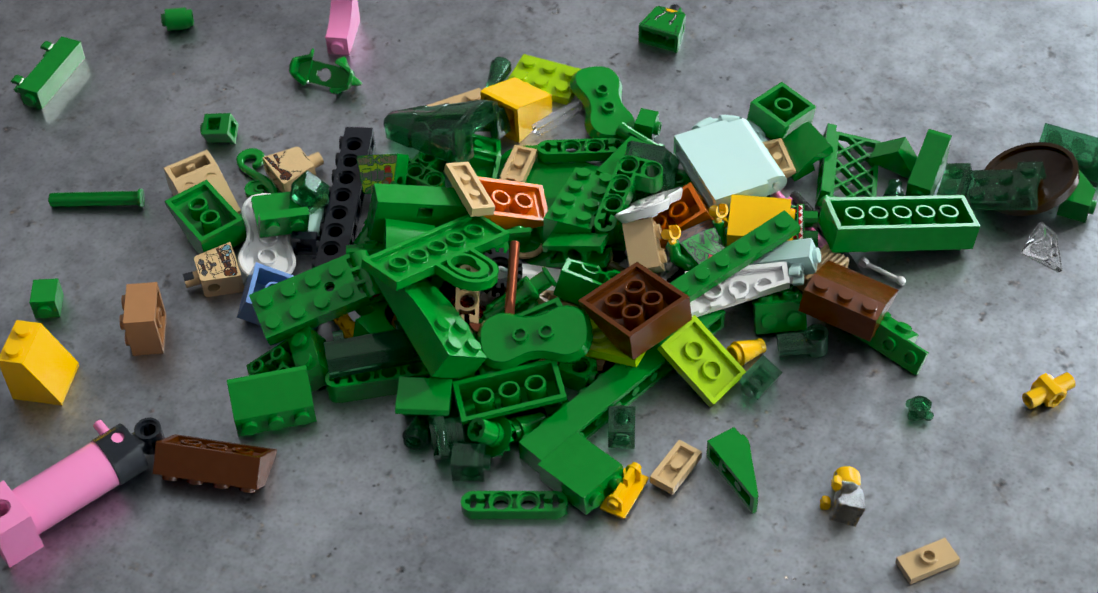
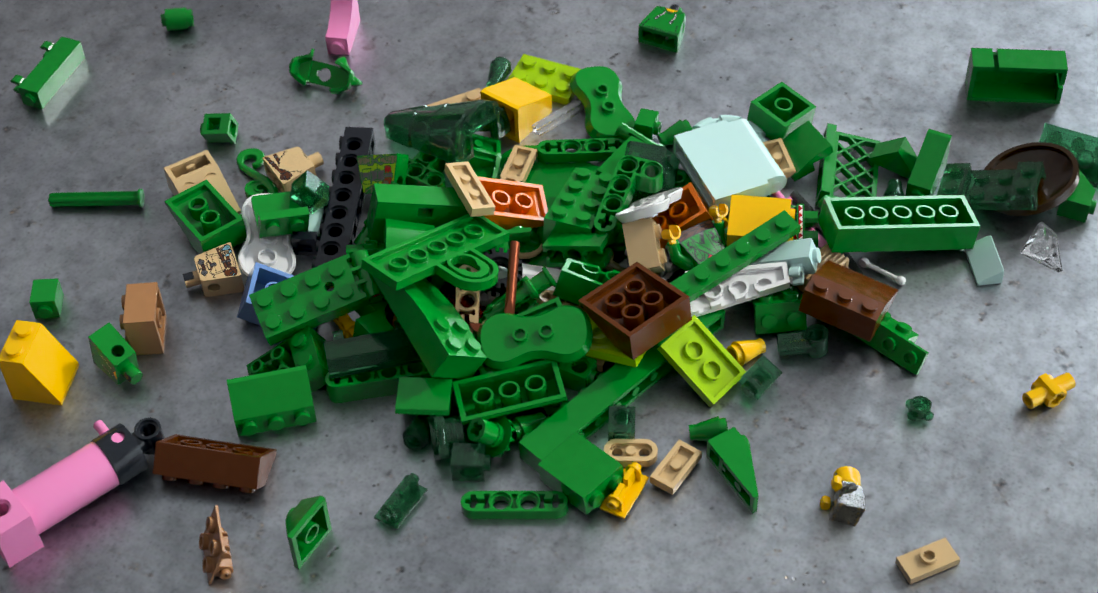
none -> green torso [88,322,143,385]
none -> medium nougat hinge [199,505,234,585]
none -> green slope [285,496,332,569]
none -> clear green hinge [374,473,427,530]
none -> tan plate [604,439,658,467]
none -> green cone [657,119,692,146]
none -> green cone [689,416,728,441]
none -> light aqua slope [964,235,1004,286]
none -> green piece [965,48,1068,104]

